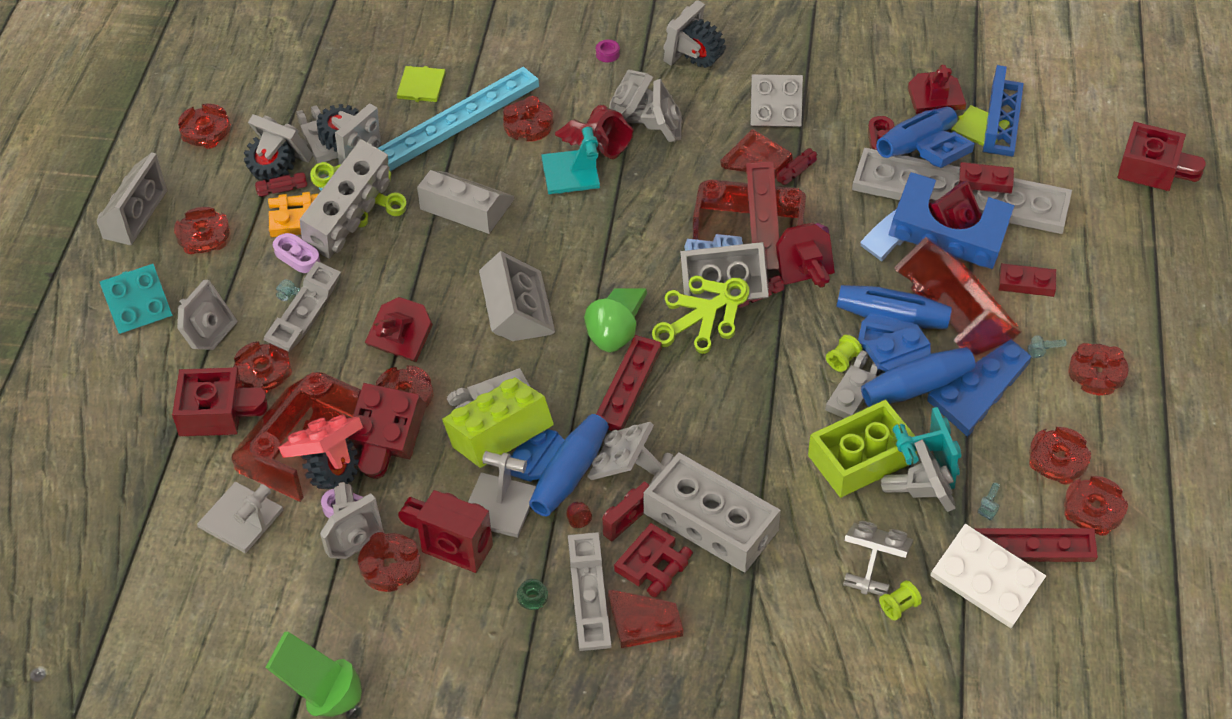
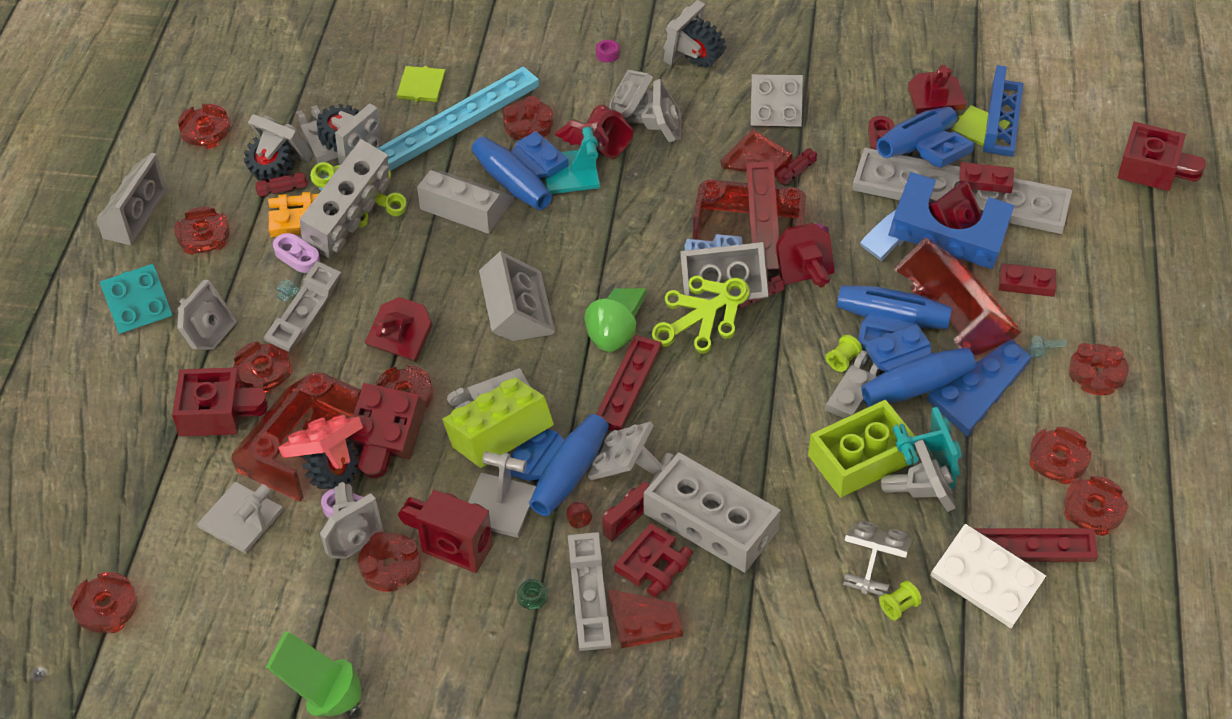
clear light blue hand [978,483,1000,520] -> none
none -> clear red plate [71,572,137,633]
none -> blue plate [472,131,569,210]

